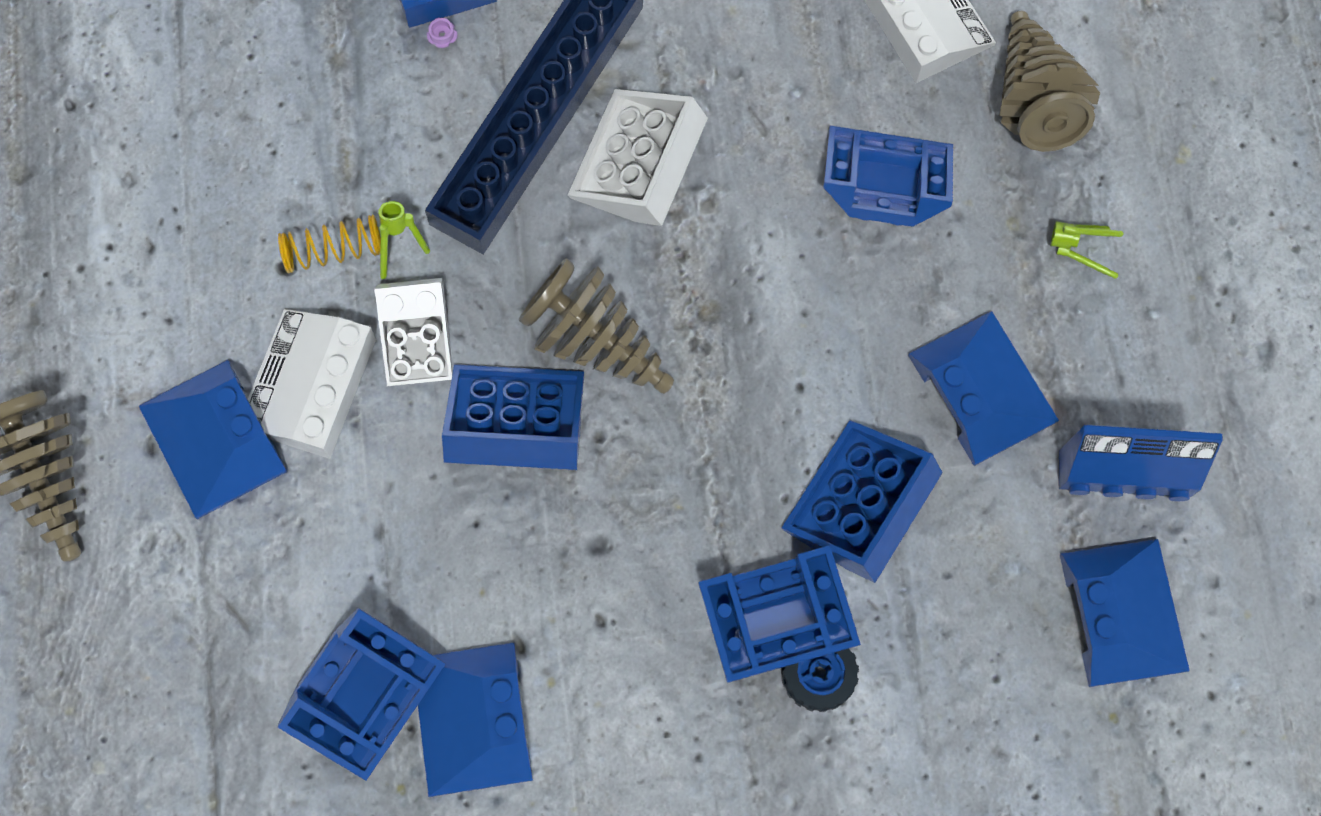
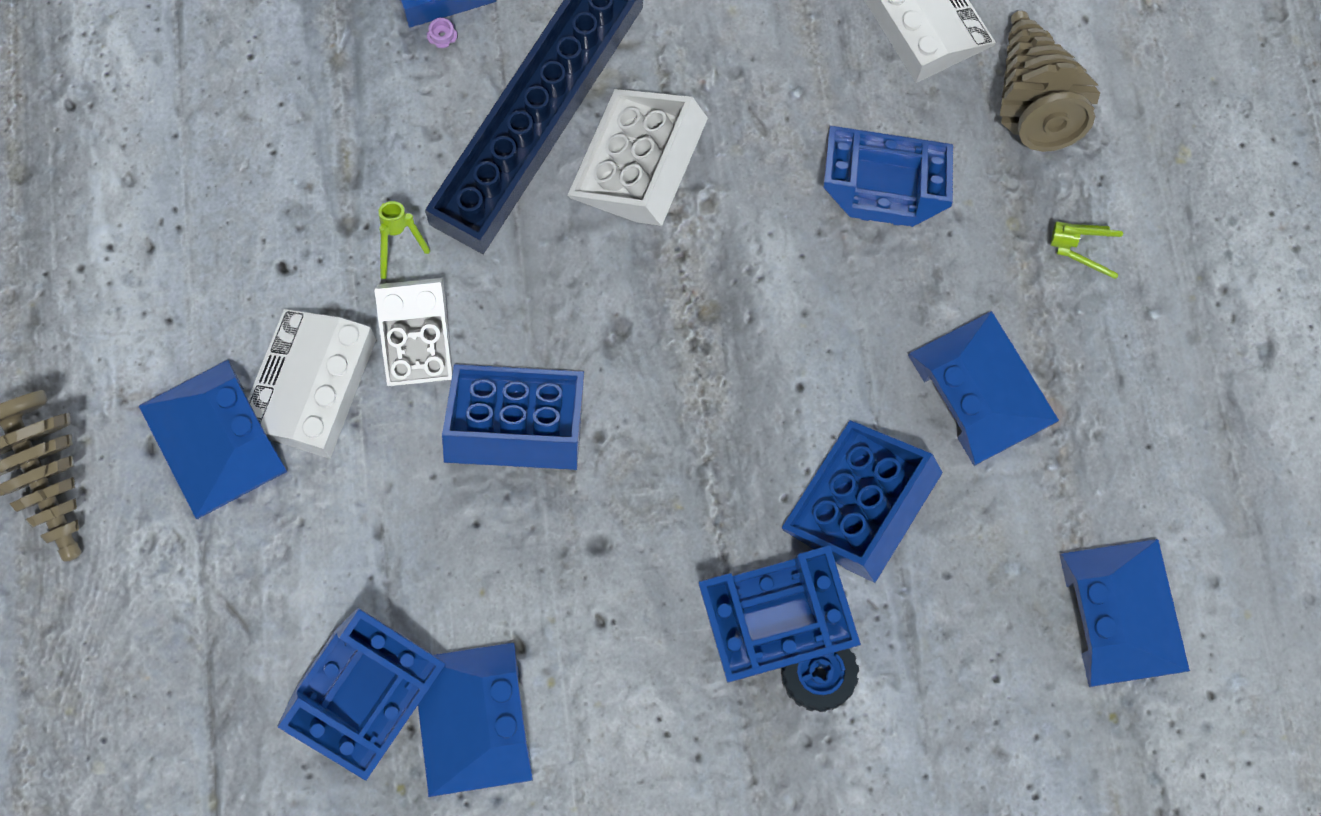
yellow piece [278,214,381,274] -> none
dark tan plant [518,258,674,394] -> none
blue slope [1059,425,1223,501] -> none

